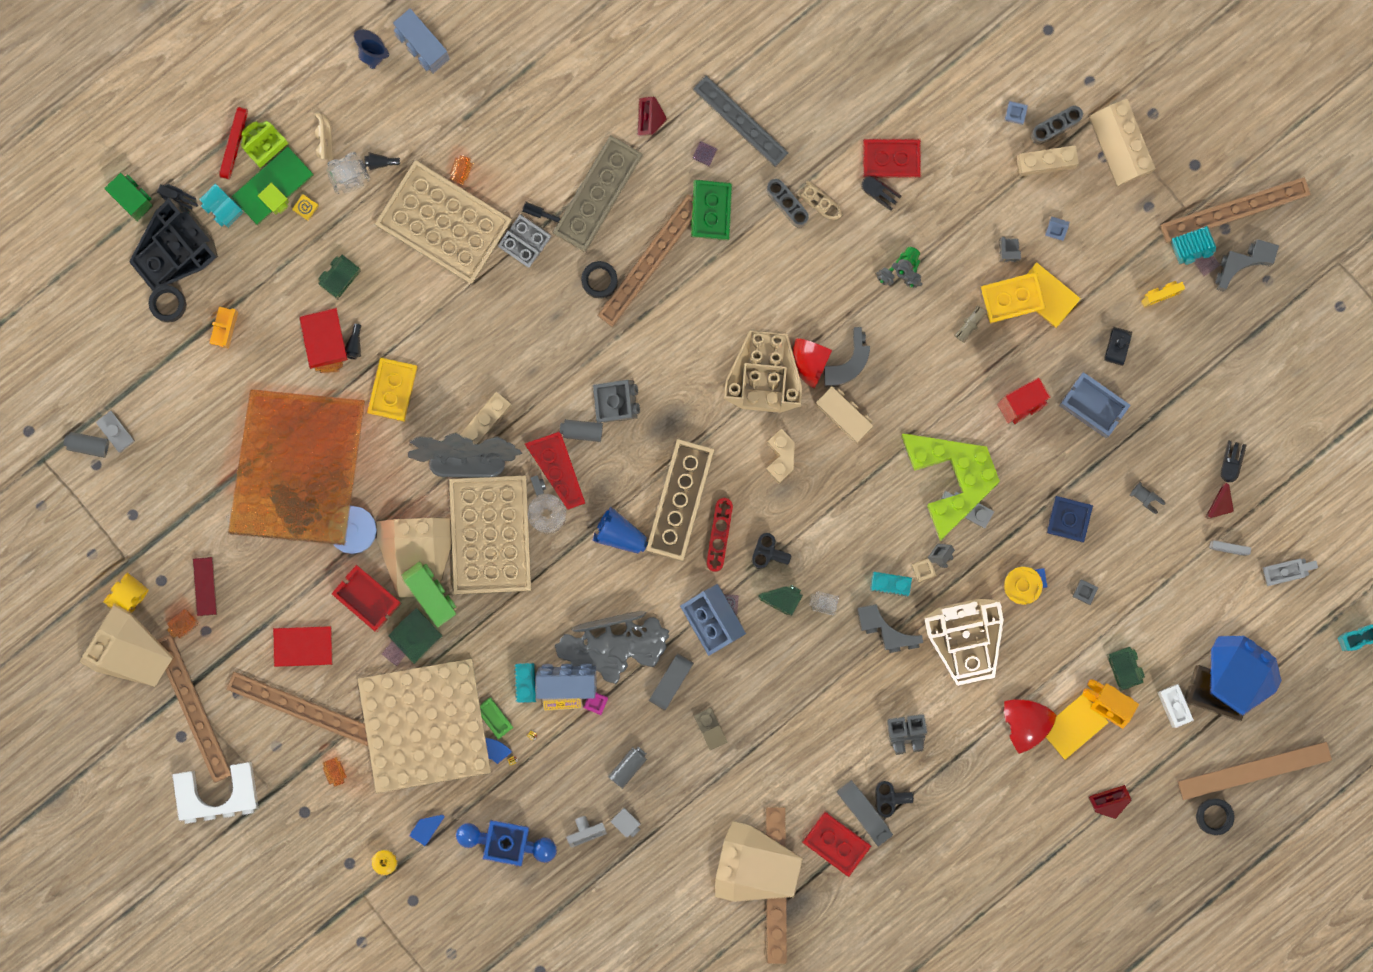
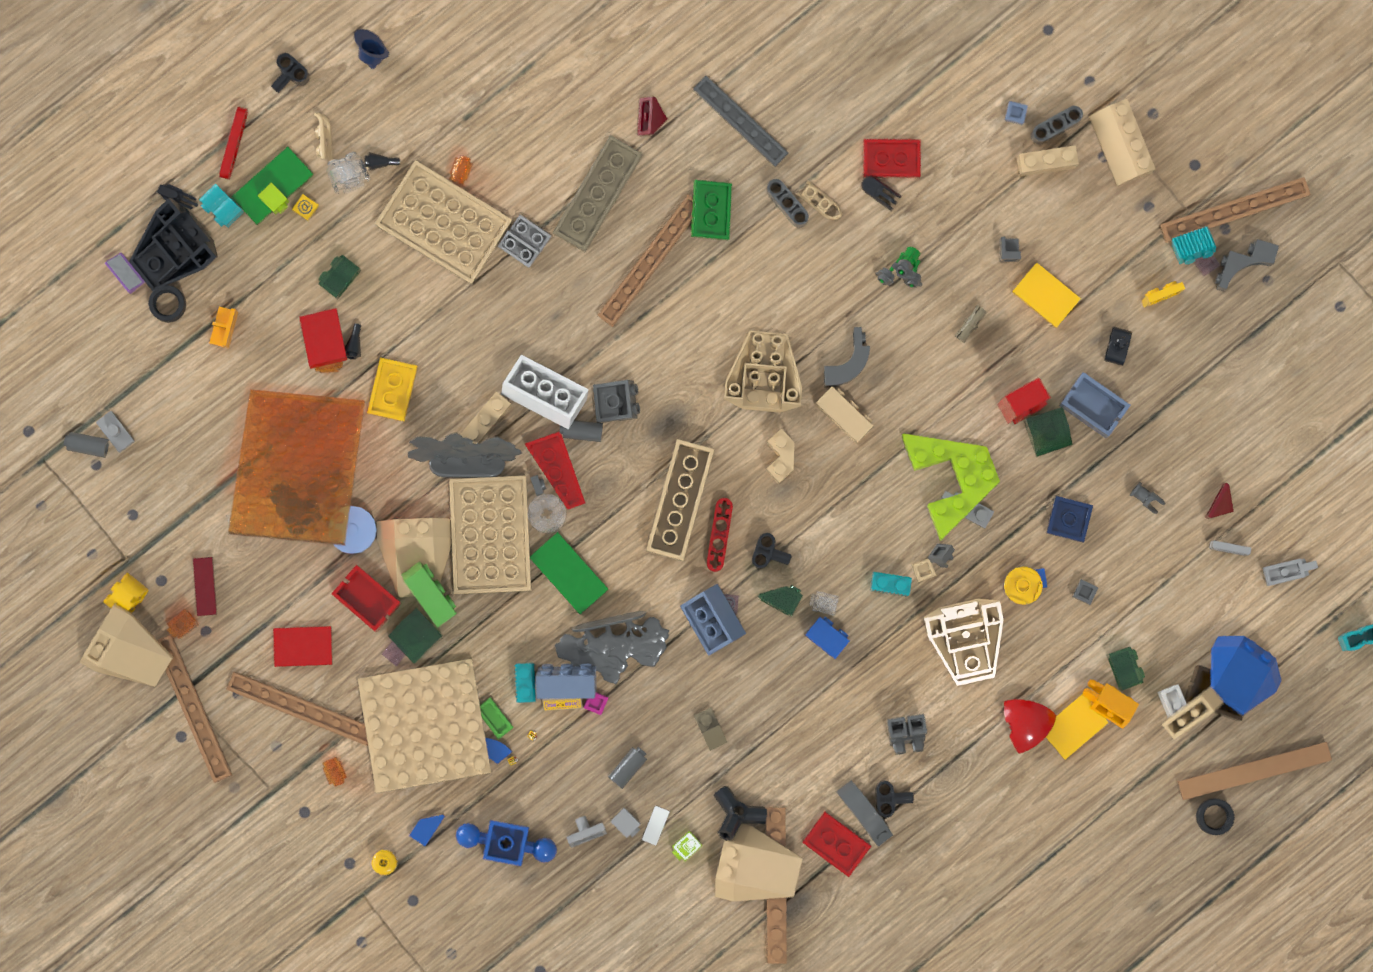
green piece [104,172,153,222] -> none
white arch [172,762,258,824] -> none
lime slope [241,121,288,168] -> none
sand blue piece [393,8,450,74] -> none
black axle [522,202,561,223] -> none
black tyre [581,261,618,299] -> none
blue cone [593,507,648,554] -> none
dark grey beam [649,653,694,711] -> none
clear purple tile [692,141,717,167] -> none
red brick [793,338,832,389] -> none
dark grey arch [857,604,924,653] -> none
yellow tile [981,272,1046,323] -> none
sand blue plate [1045,216,1070,241] -> none
dark red slope [1088,785,1132,819] -> none
black arm [1221,440,1247,483] -> none
none -> flat silver slope [105,253,145,294]
none -> black beam [271,53,310,93]
none -> white brick [501,355,589,429]
none -> green tile [530,532,609,615]
none -> white sticker [642,806,670,845]
none -> brick [672,831,702,861]
none -> black piece [713,786,767,841]
none -> blue brick [805,617,850,659]
none -> clear green slope [1024,407,1073,457]
none -> tan brick [1162,687,1223,739]

